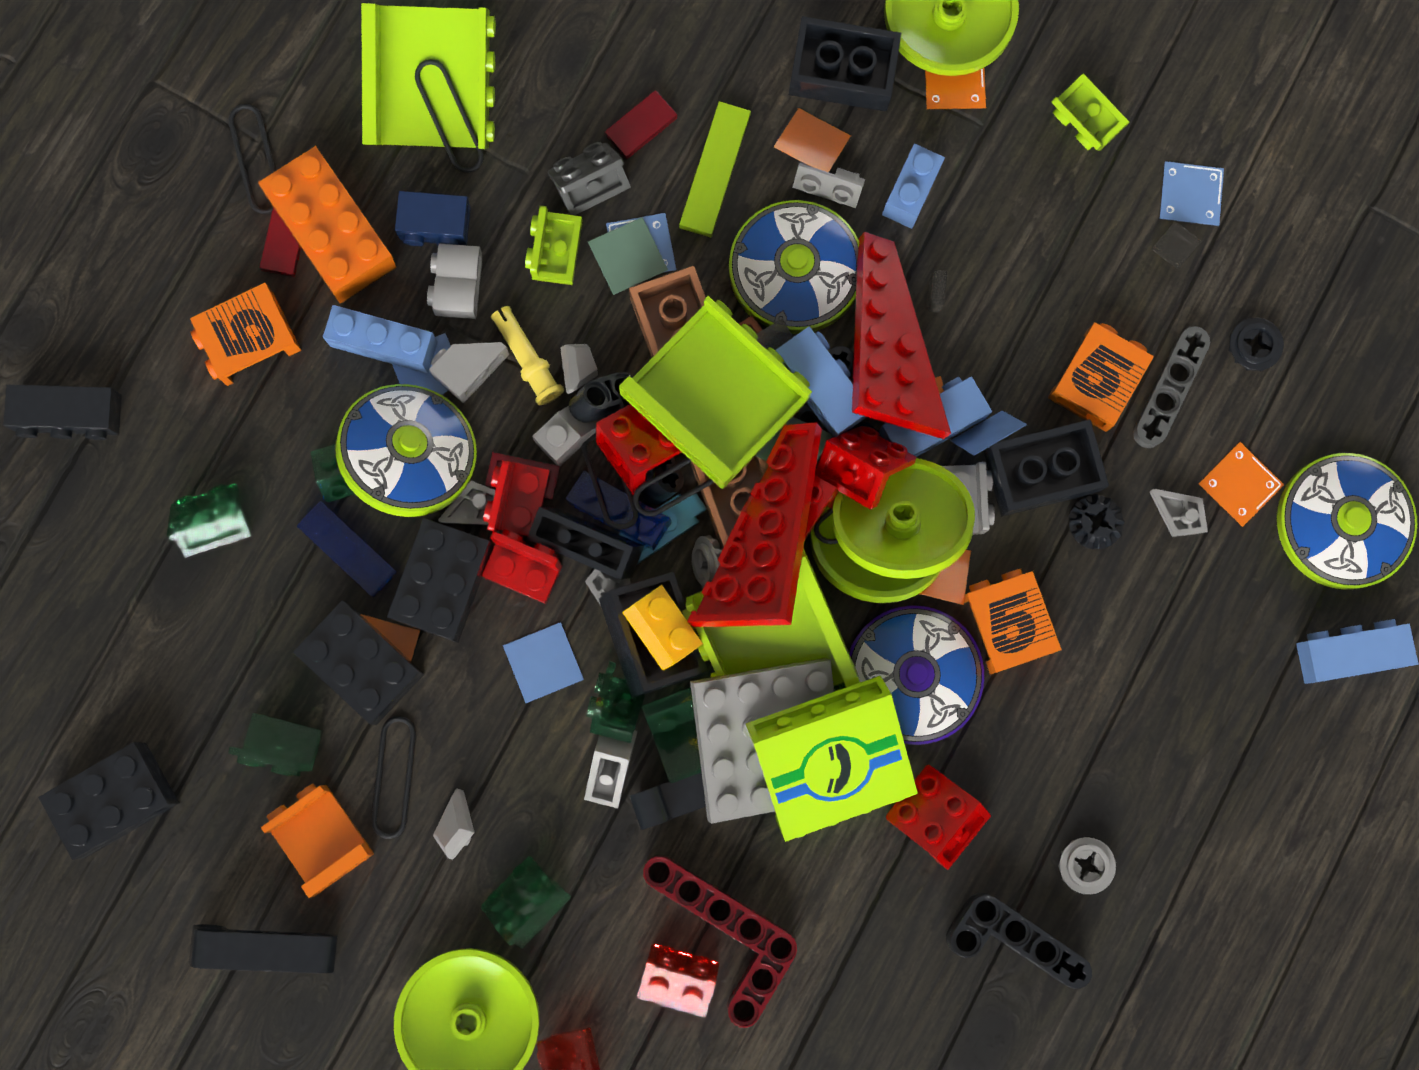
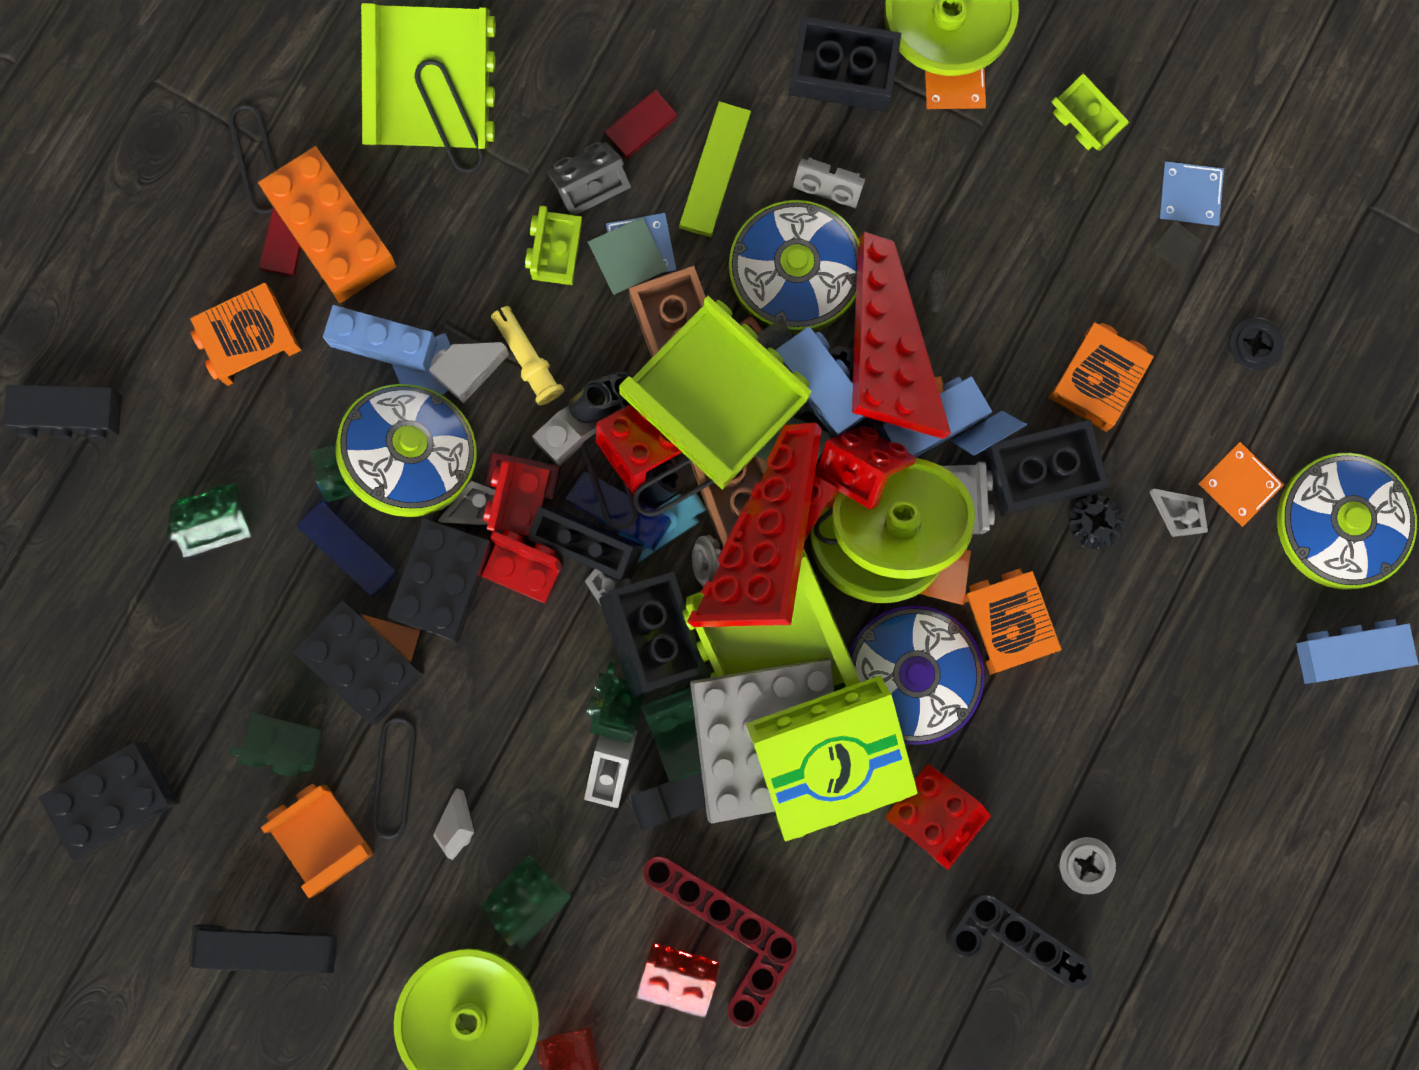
dark blue brick [395,191,471,246] -> none
light grey brick [427,244,482,319] -> none
medium blue sticker [503,622,584,703] -> none
light grey piece [560,344,598,394] -> none
yellow brick [622,585,703,670] -> none
orange sticker [774,108,851,172] -> none
medium blue brick [882,144,945,229] -> none
dark grey beam [1133,326,1210,448] -> none

